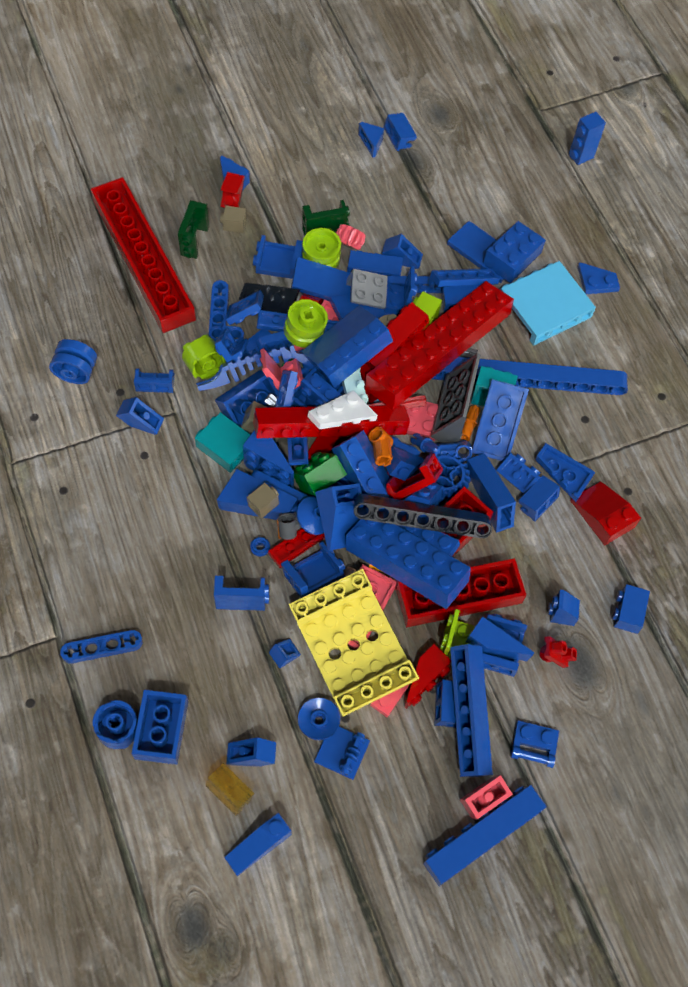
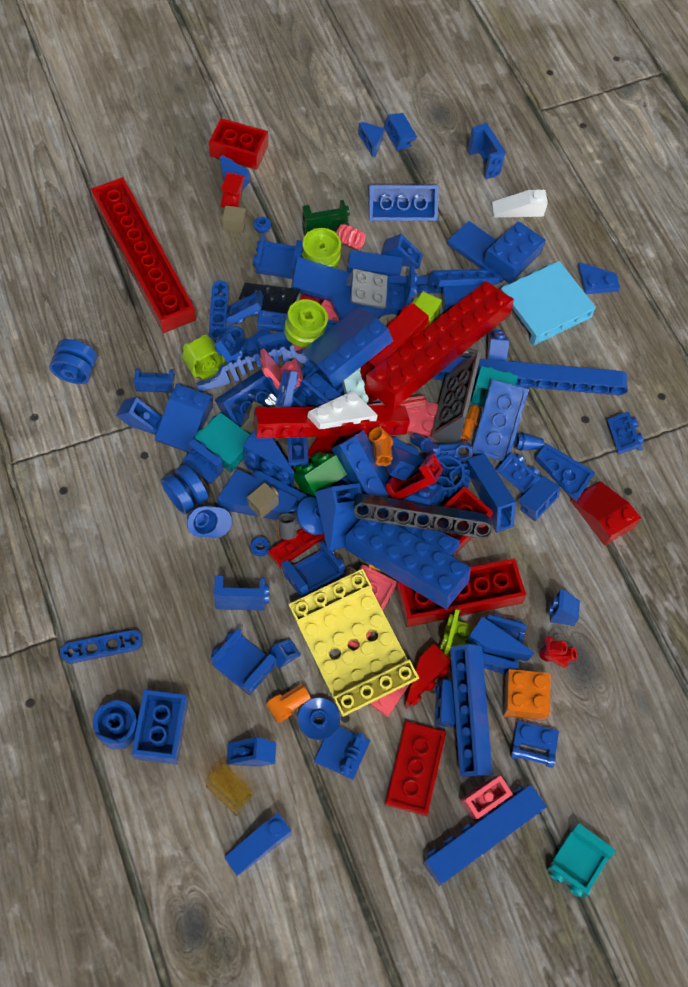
dark green panel [178,200,209,259] -> none
blue brick [569,112,606,165] -> none
blue brick [612,584,650,634] -> none
none -> blue slope [155,384,213,453]
none -> blue wheel [160,464,208,515]
none -> blue bracket [182,439,223,484]
none -> blue piece [187,506,232,538]
none -> red brick [209,118,268,170]
none -> blue panel [211,628,277,696]
none -> blue plate [254,217,271,234]
none -> orange piece [266,684,311,723]
none -> blue slope [368,184,439,221]
none -> red tile [385,721,447,817]
none -> blue panel [467,123,506,179]
none -> blue slope [487,330,509,361]
none -> white slope [491,190,548,218]
none -> orange brick [503,669,551,721]
none -> blue cone [514,432,544,451]
none -> teal panel [547,823,616,898]
none -> blue bracket [607,411,645,454]

